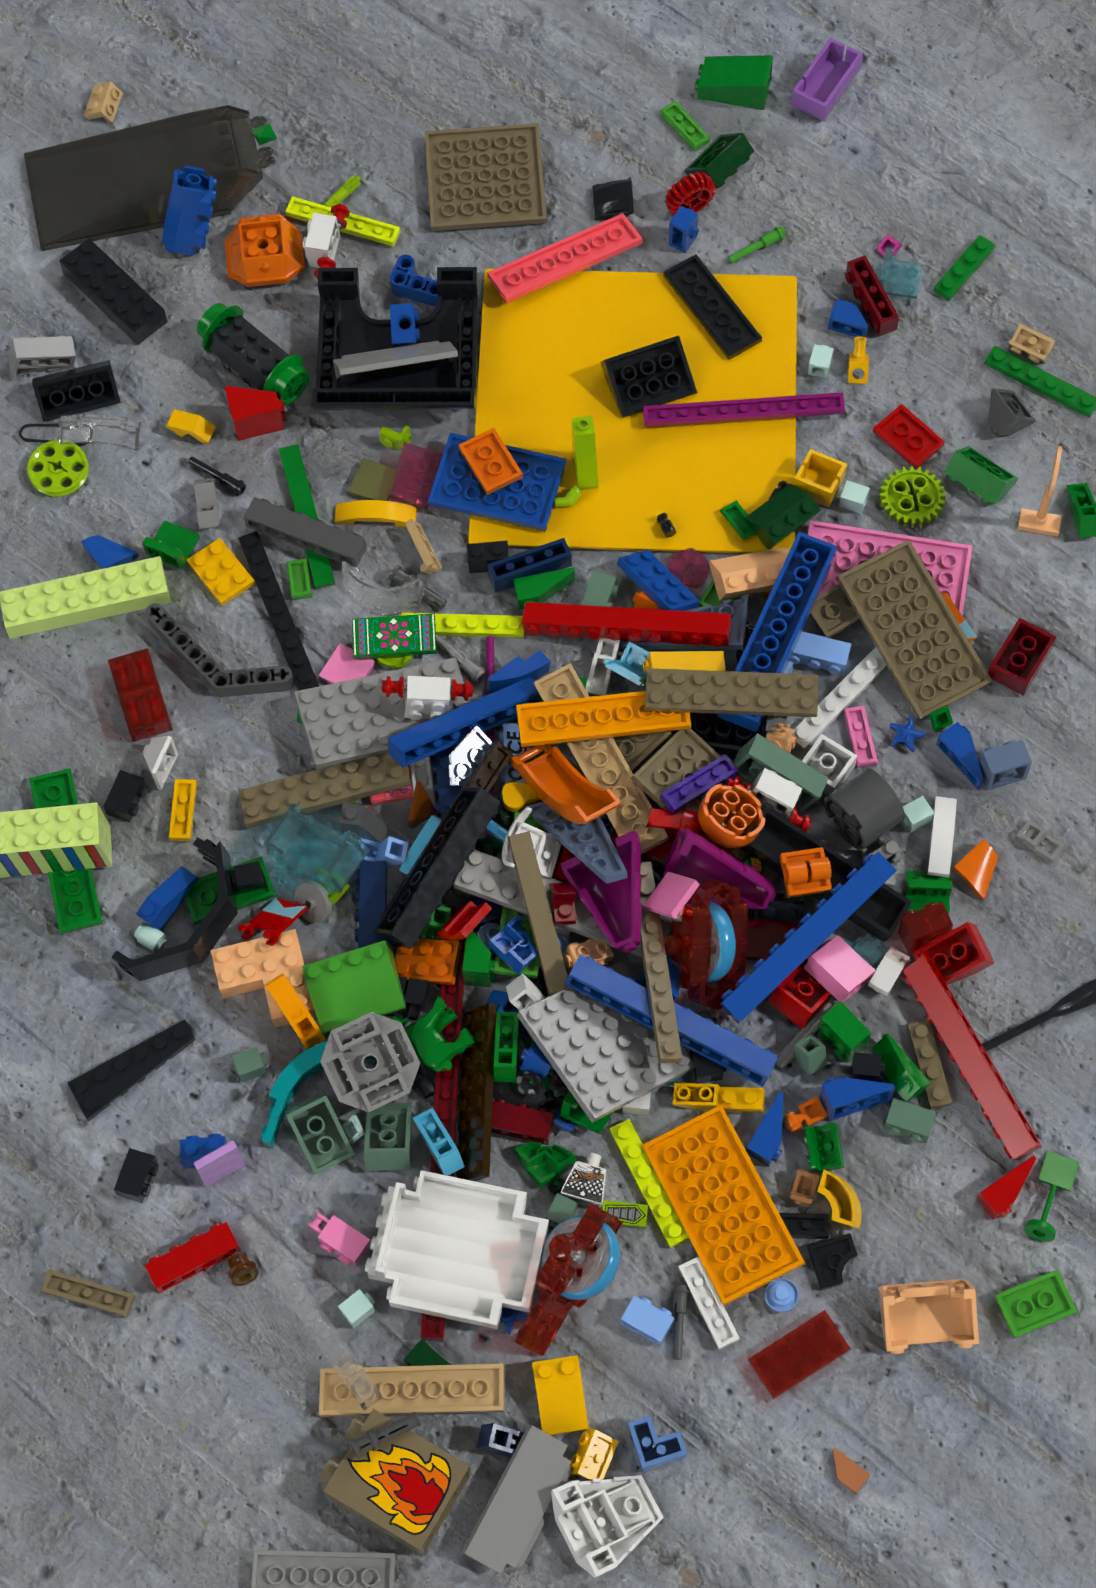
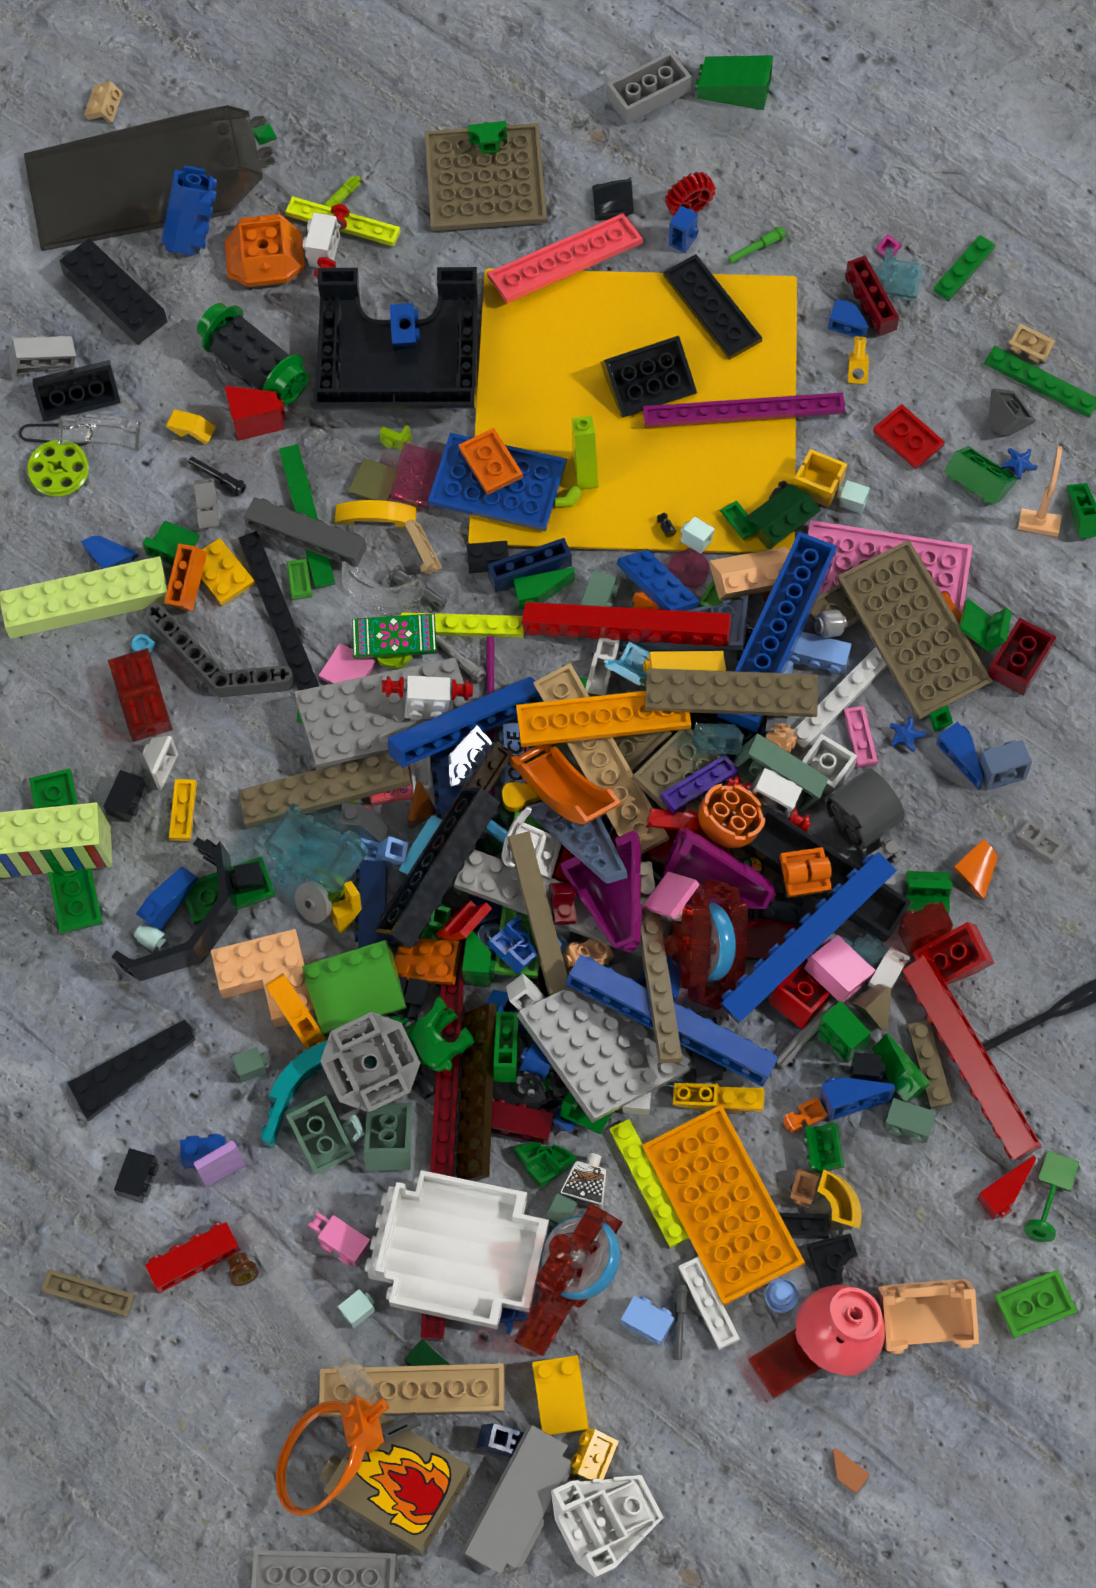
red flag [238,898,308,946] -> none
light grey slope [333,341,458,380] -> none
blue beam [390,254,438,307] -> none
medium azure slope [413,1108,465,1176] -> none
blue slope [486,650,551,692] -> none
dark green rock [548,1177,565,1195] -> none
tile [601,1200,648,1229] -> none
medium blue brick [628,1416,687,1473] -> none
bright green tile [660,101,710,151] -> none
dark green slope [684,133,755,189] -> none
blue slope [746,1092,784,1167] -> none
medium lavender piece [791,38,863,121] -> none
sand green brick [794,1034,827,1075] -> none
light aqua brick [808,344,834,379] -> none
lime gear [879,466,946,528] -> none
light aqua brick [900,796,934,833] -> none
white slope [927,796,957,878] -> none
none -> medium azure tile [131,634,157,659]
none -> orange brick [164,544,207,612]
none -> orange brick [276,1396,389,1516]
none -> yellow slope [331,881,362,933]
none -> green brick [468,121,507,154]
none -> light grey brick [607,51,692,124]
none -> light aqua brick [681,517,715,554]
none -> clear light blue brick [691,723,744,755]
none -> coral piece [795,1285,885,1377]
none -> light grey head [814,609,847,638]
none -> dark tan slope [848,984,891,1031]
none -> green bracket [959,599,1012,652]
none -> blue animal [1002,448,1038,480]

